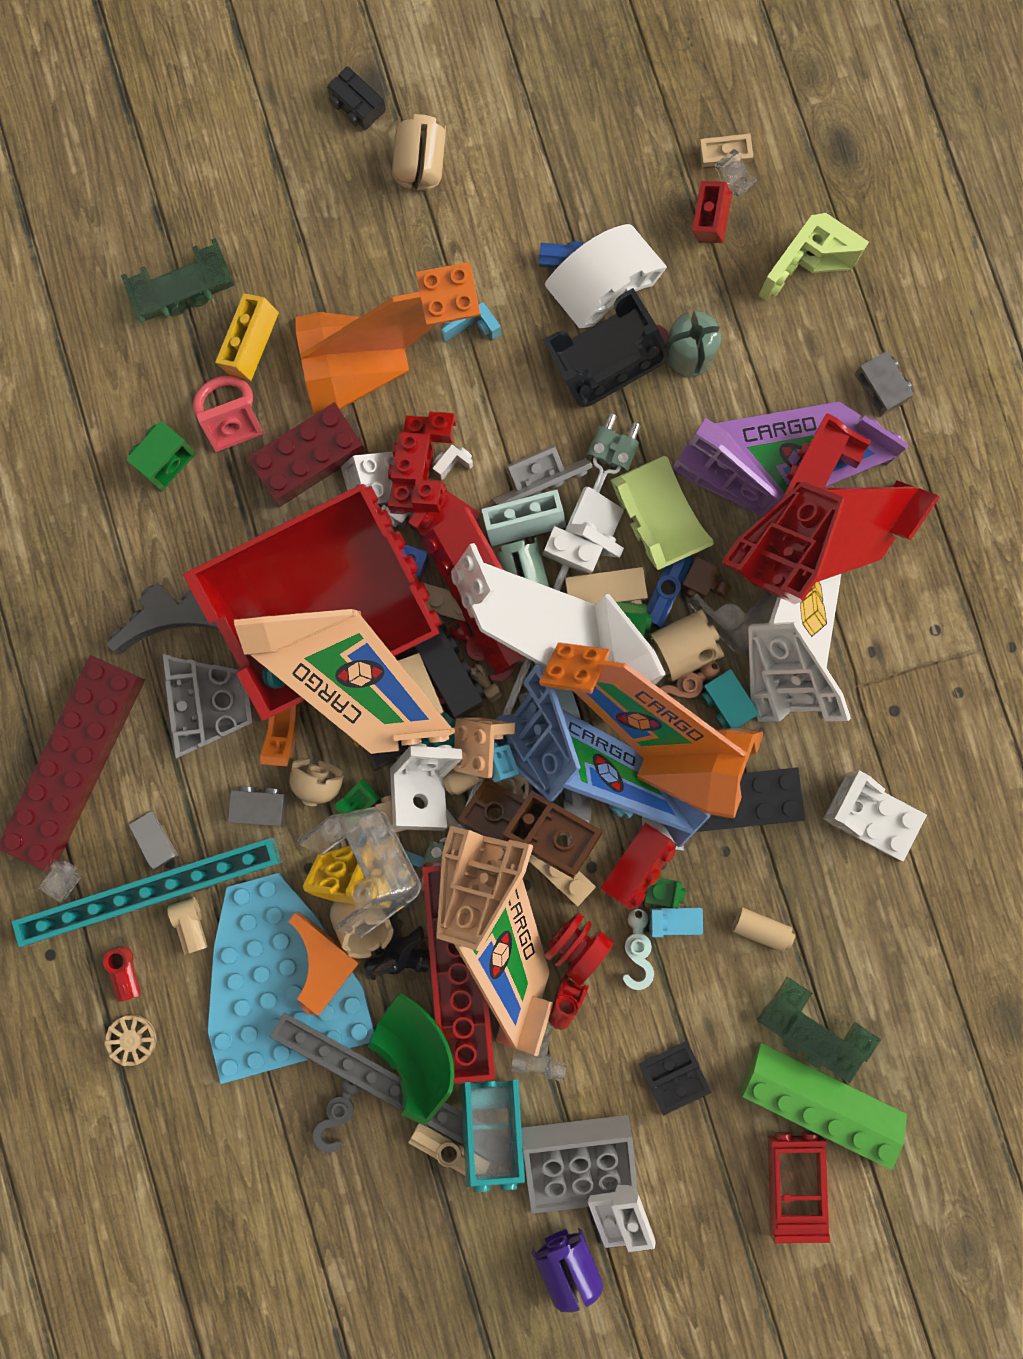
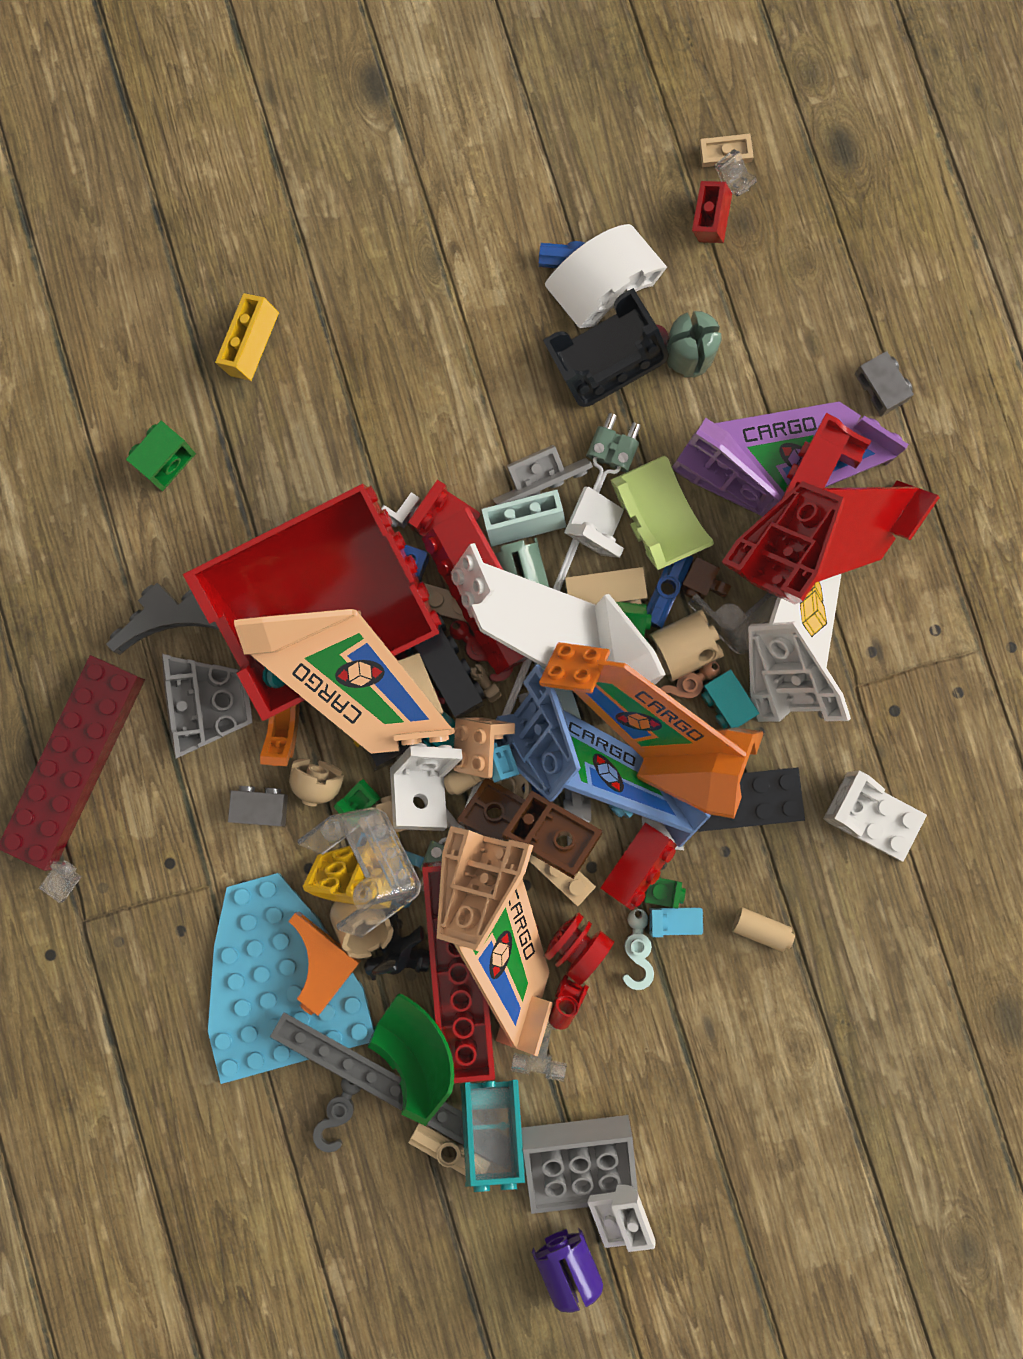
teal brick [11,838,282,947] -> none
red piece [103,946,142,1002] -> none
tan wheel [105,1015,156,1066] -> none
clear green bracket [121,238,235,323] -> none
light grey slope [129,811,179,870] -> none
tan piece [167,897,208,955] -> none
coral tile [193,376,263,452] -> none
dark red brick [247,402,366,507] -> none
orange piece [295,262,481,415] -> none
black brick [327,66,386,130] -> none
white bracket [341,452,394,505] -> none
red bracket [388,411,457,514] -> none
tan cylinder [392,114,446,191] -> none
white bracket [433,445,473,480] -> none
medium azure bracket [441,302,501,342] -> none
white brick [542,526,603,575] -> none
black slope [639,1041,712,1116] -> none
bright green slope [738,1042,907,1170] -> none
clear green bracket [757,977,881,1083] -> none
yellowish green bracket [759,213,869,301] -> none
red door [767,1131,830,1244] -> none

